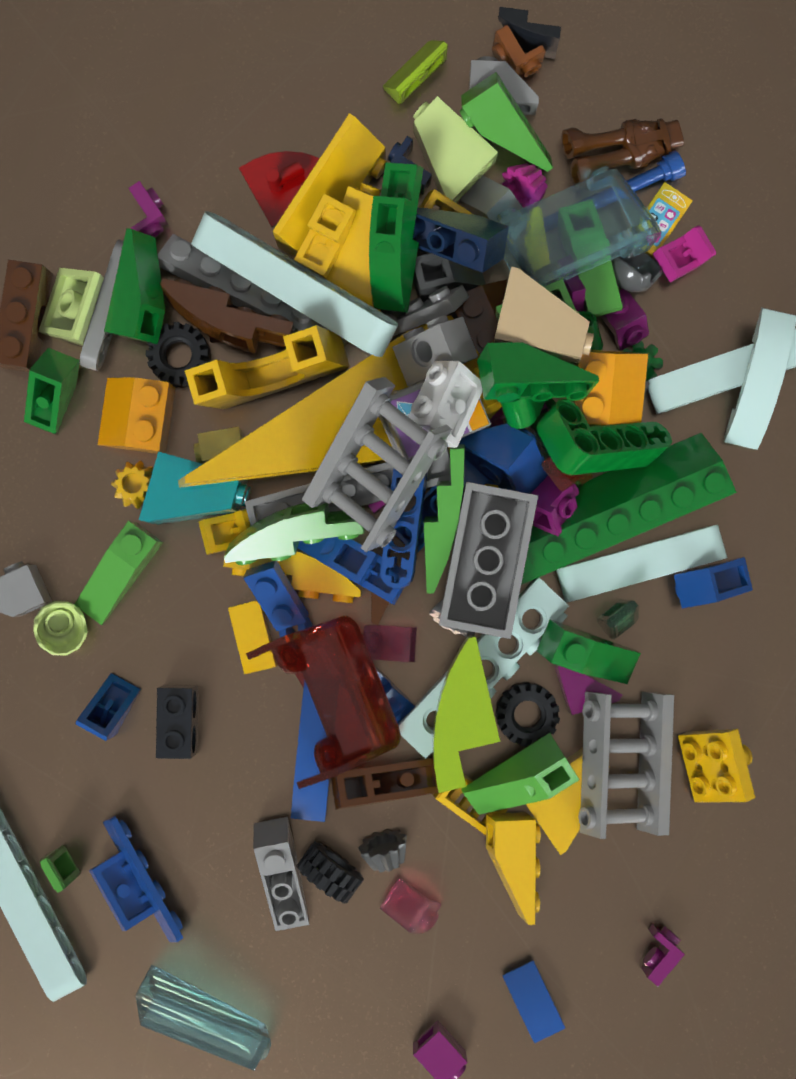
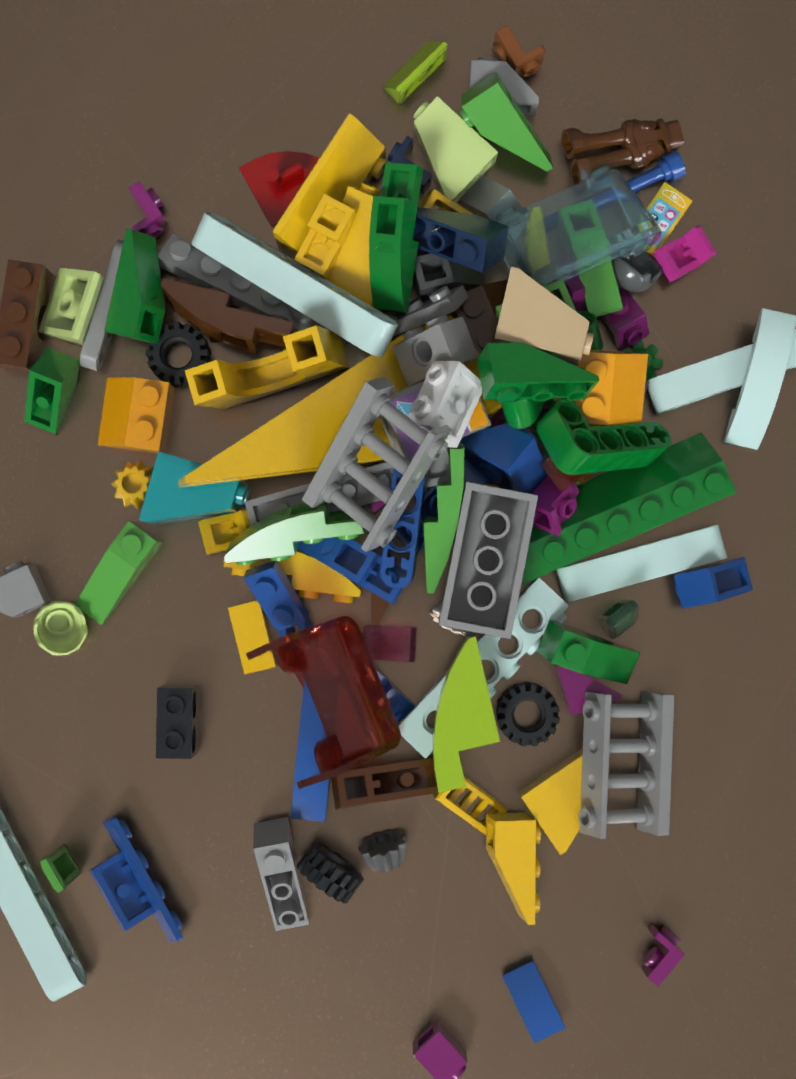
blue slope [75,673,141,741] -> none
clear light blue slope [135,965,271,1071] -> none
light yellow brick [194,427,243,463] -> none
clear pink bracket [380,879,441,934] -> none
bright green slope [461,733,580,815] -> none
black slope [498,7,561,59] -> none
dark pink piece [502,163,548,212] -> none
yellow plate [678,729,755,802] -> none

